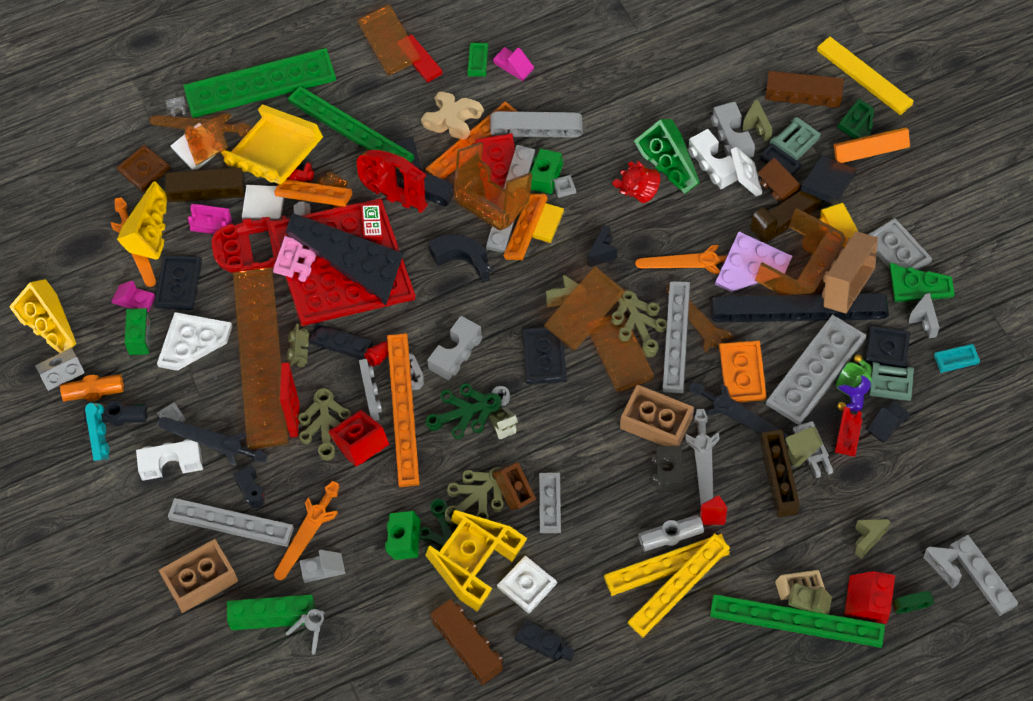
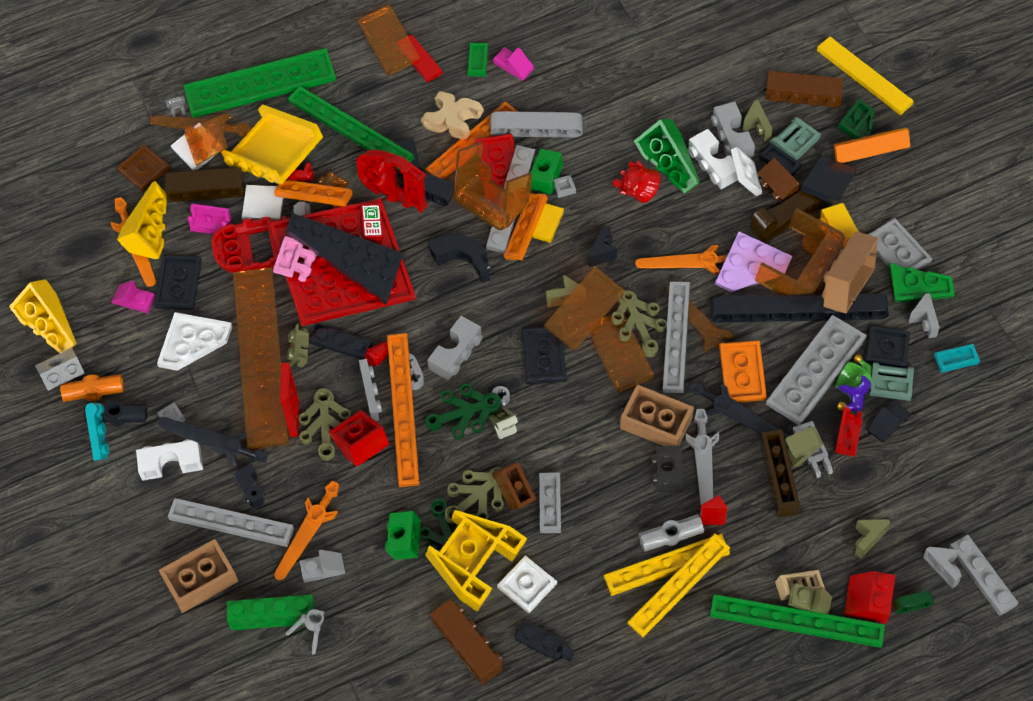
green brick [125,308,151,355] -> none

